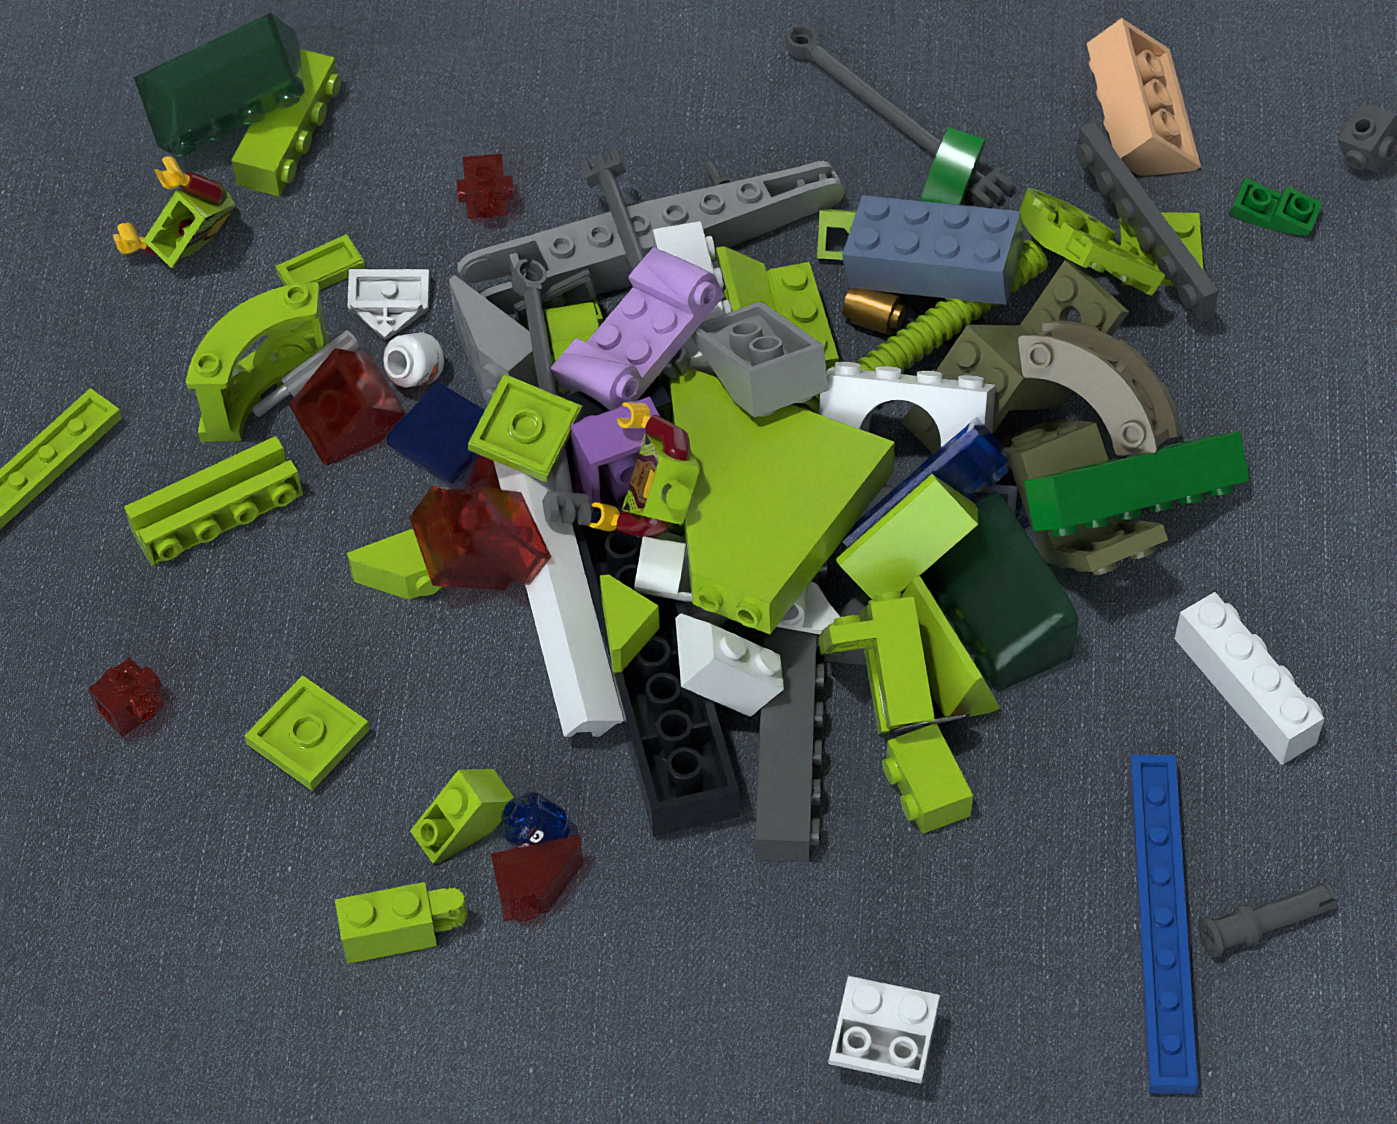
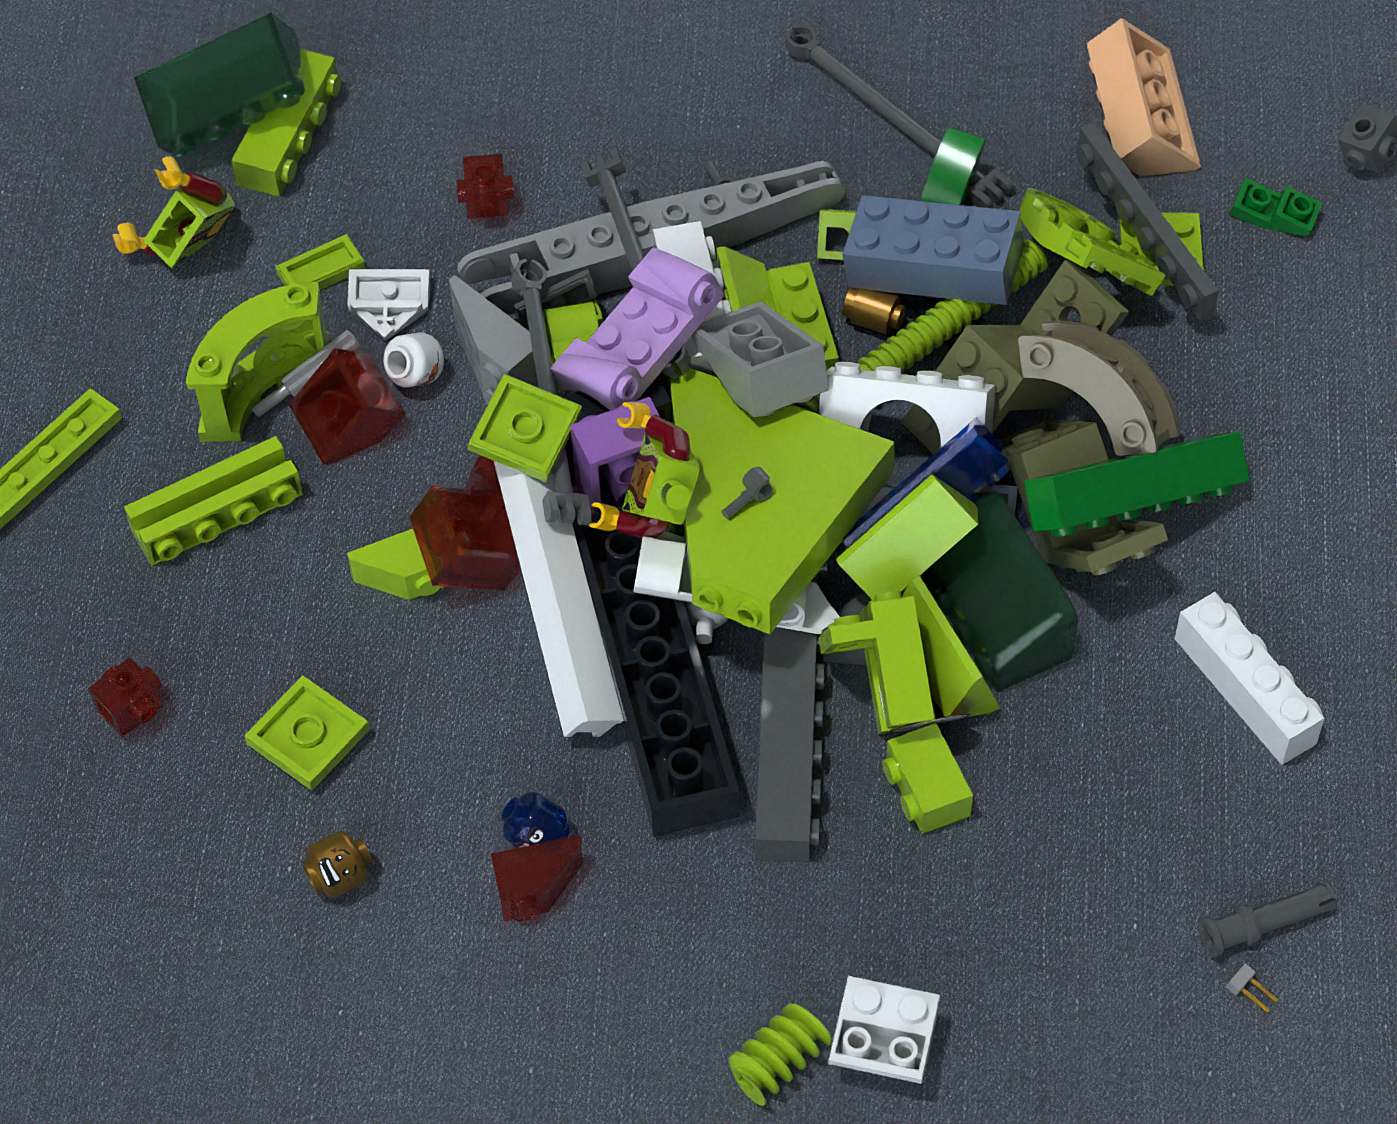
lime hinge [335,882,468,964] -> none
clear blue tile [386,382,485,484] -> none
lime slope [410,769,517,864] -> none
clear red slope [458,487,551,585] -> none
lime slope [600,574,659,673] -> none
white slope [675,614,784,717] -> none
blue plate [1129,754,1198,1094] -> none
none -> pearl gold head [302,831,372,898]
none -> dark grey hand [721,467,772,519]
none -> lime piece [728,1003,832,1106]
none -> piece [1225,963,1278,1013]

